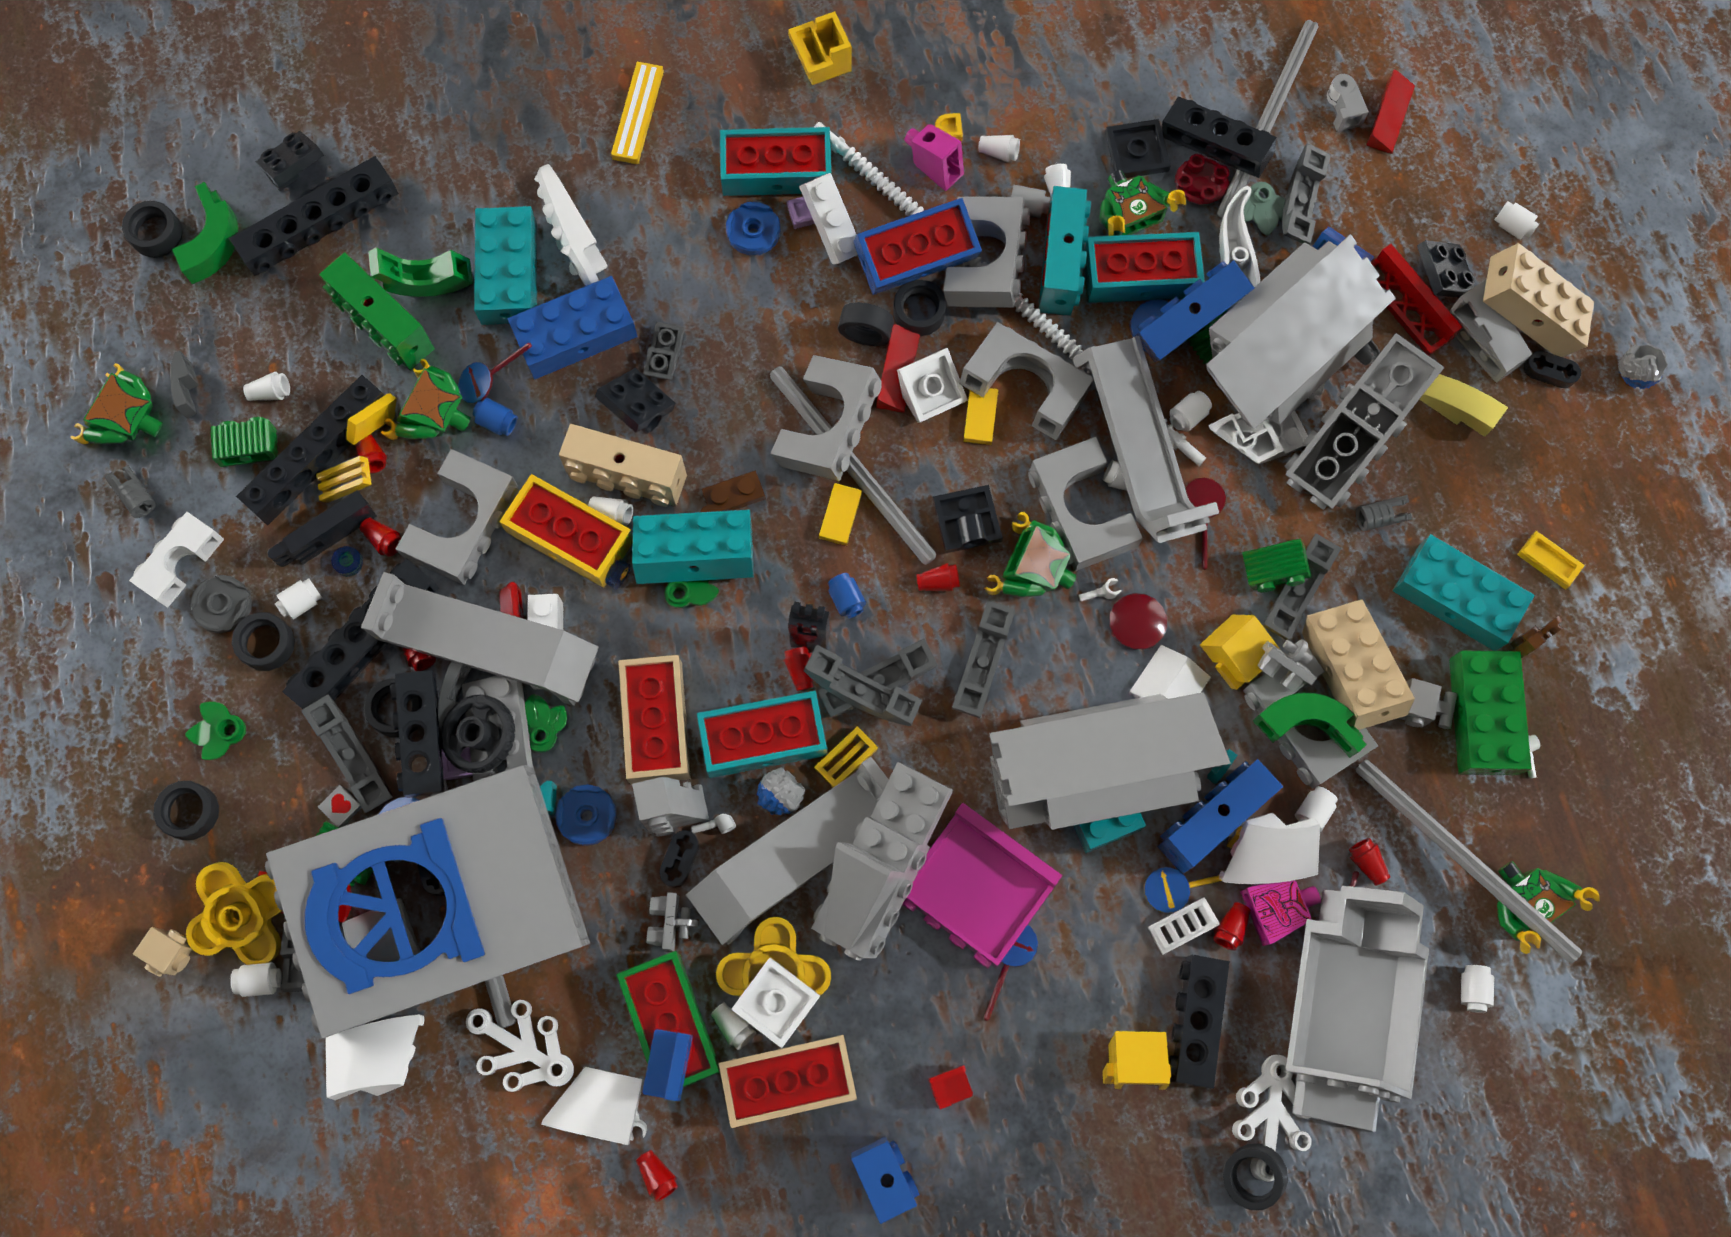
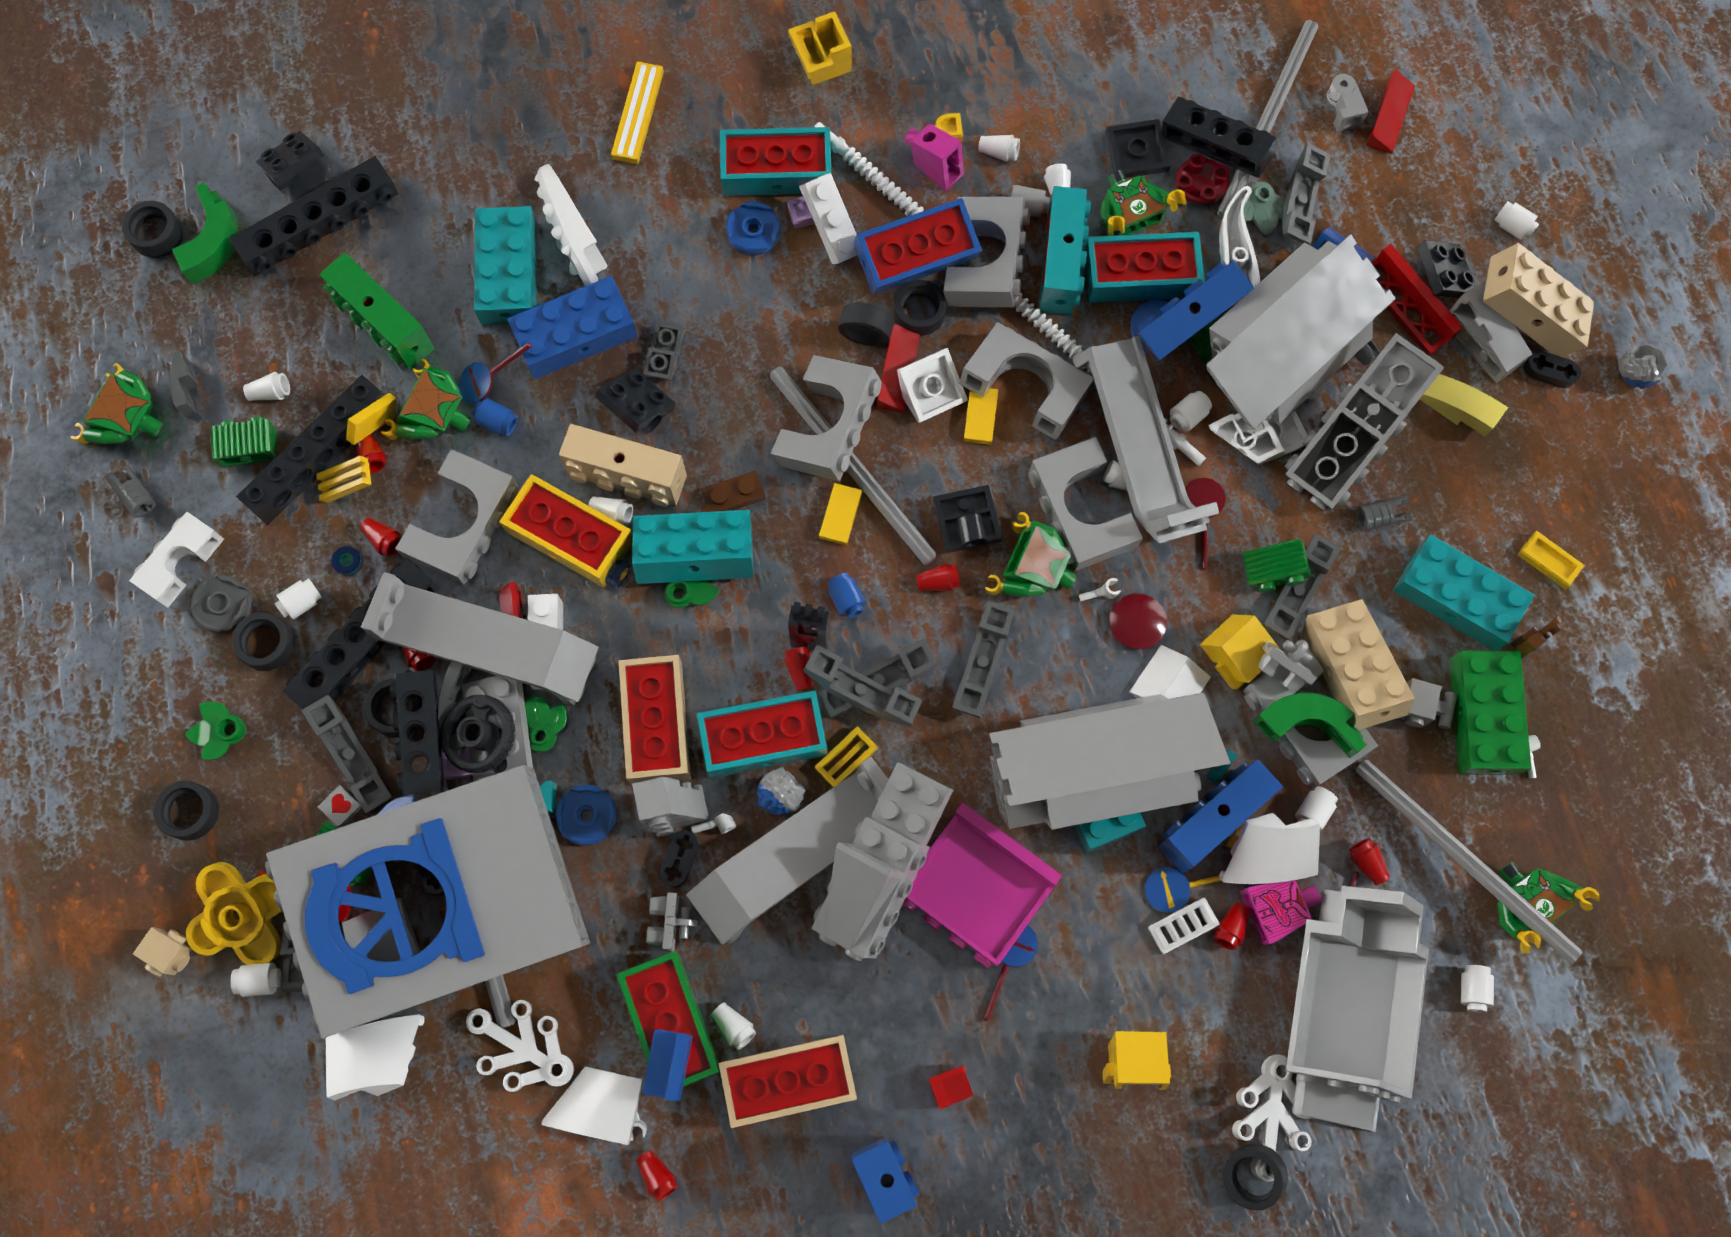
black hinge [267,490,377,567] -> none
green arch [368,247,473,297] -> none
yellow plant [716,917,831,996] -> none
white plate [731,957,820,1048] -> none
black brick [1168,954,1230,1089] -> none

